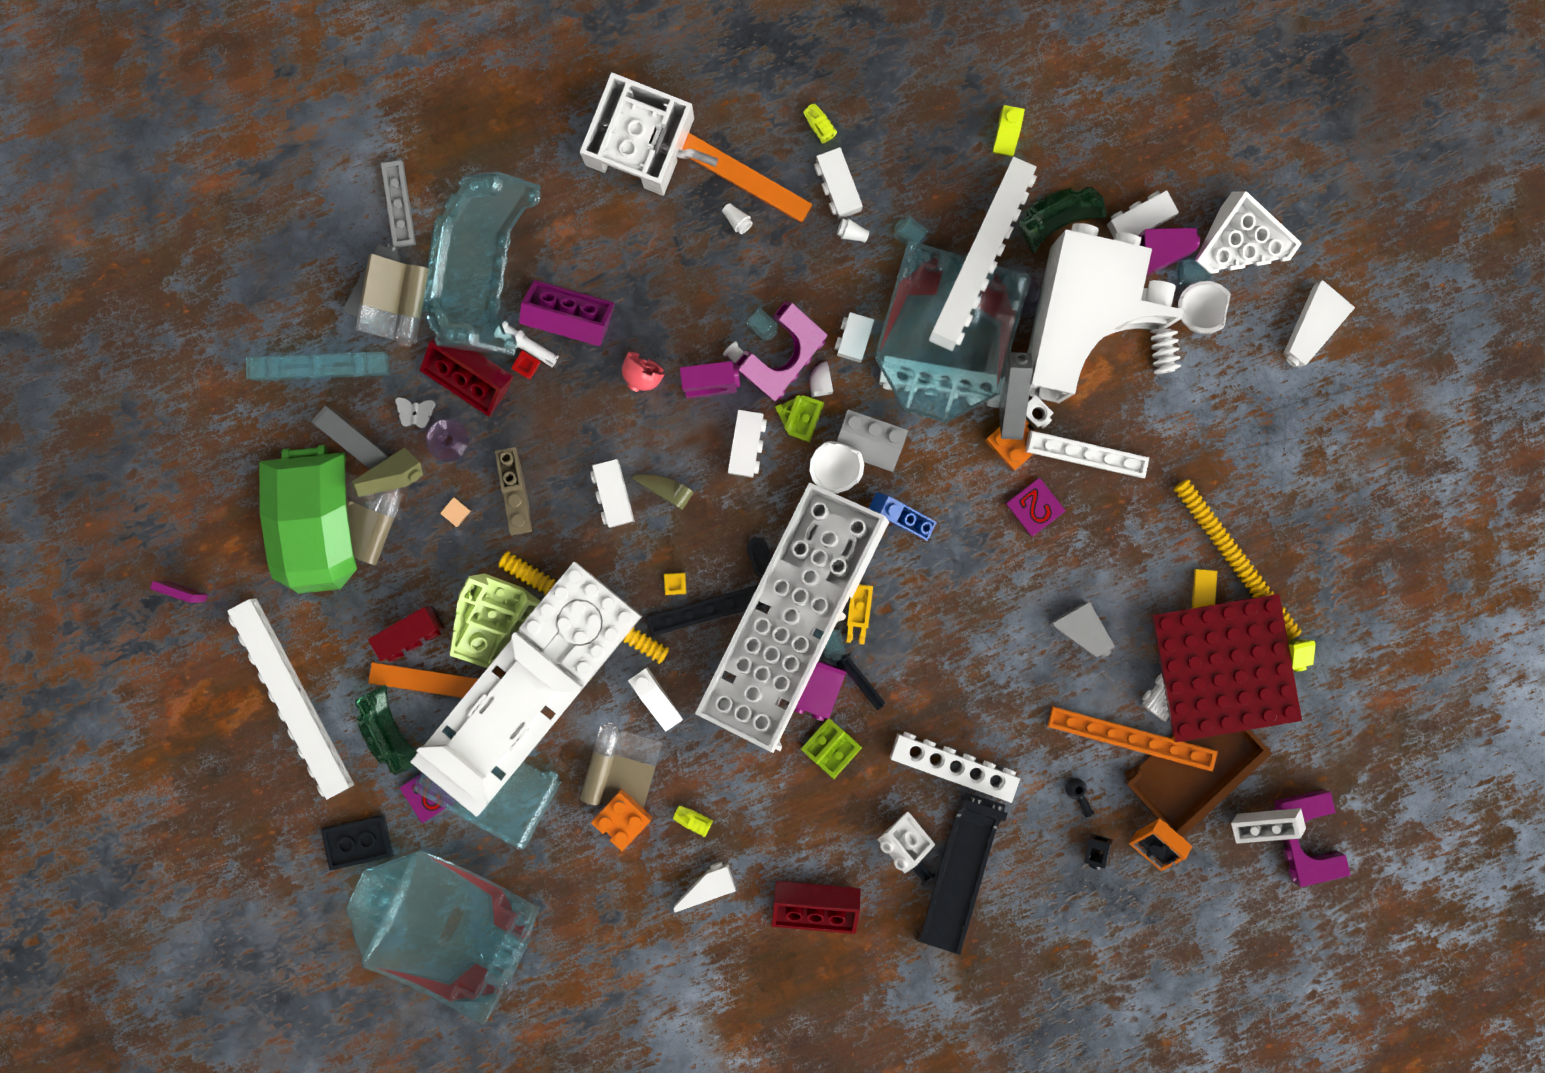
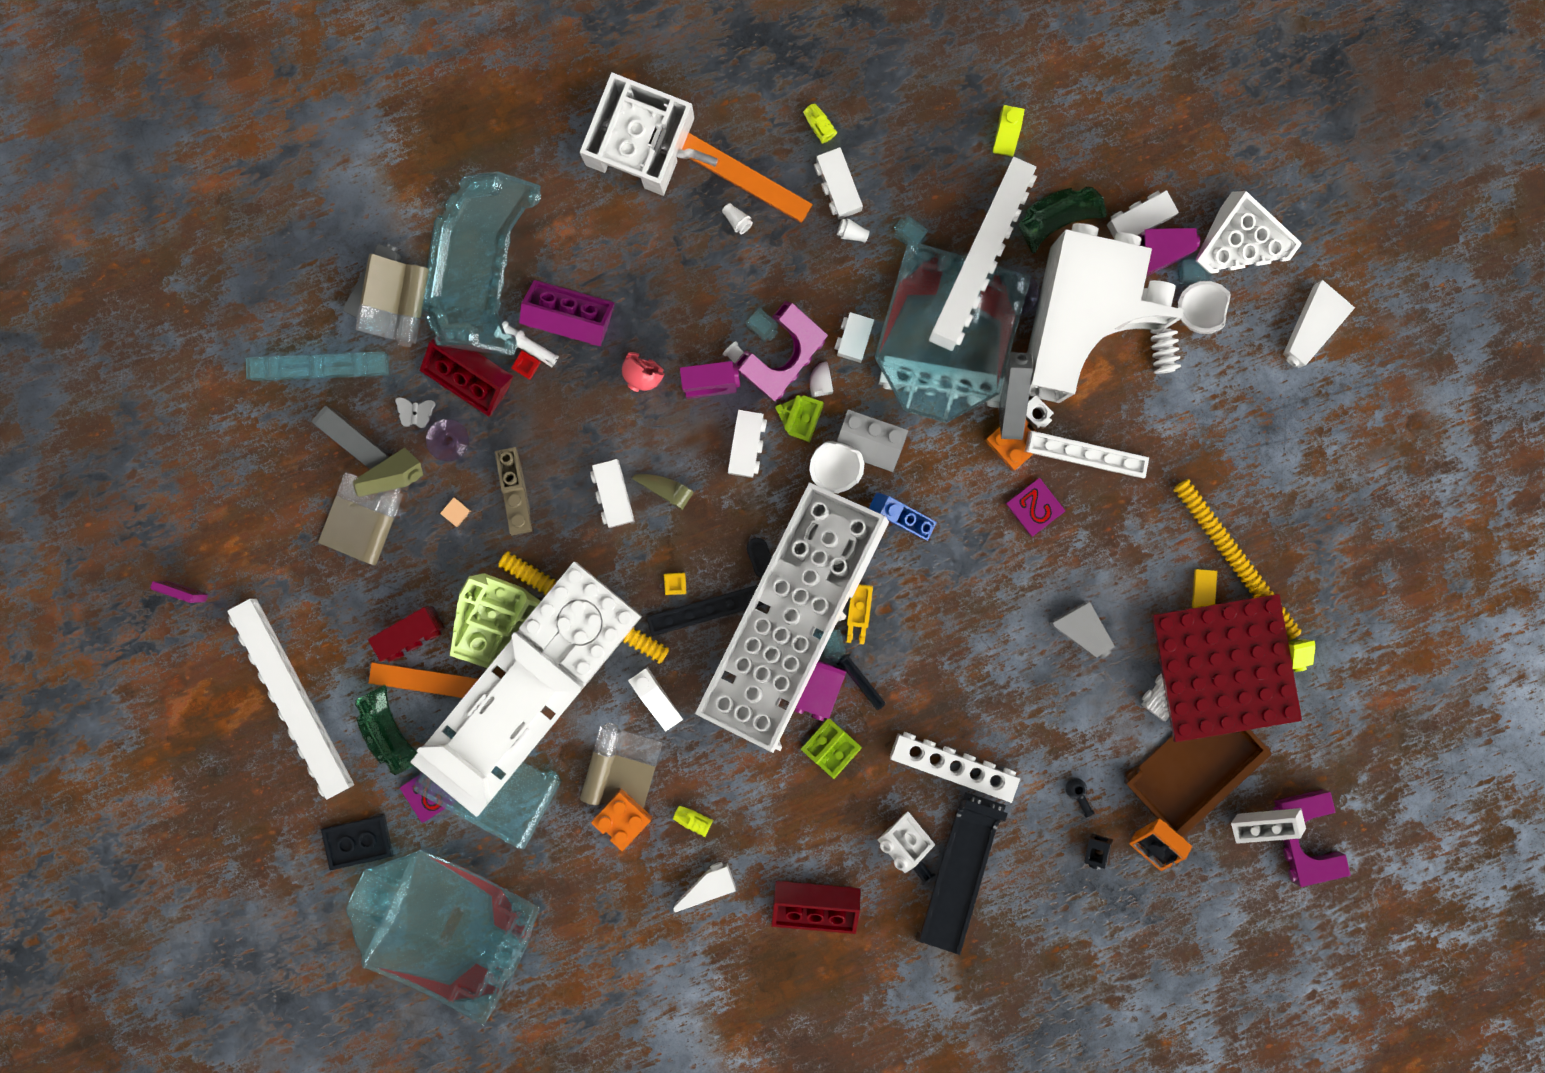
bright green windscreen [259,445,357,594] -> none
light grey plate [381,160,416,248] -> none
orange tile [1046,706,1218,772] -> none

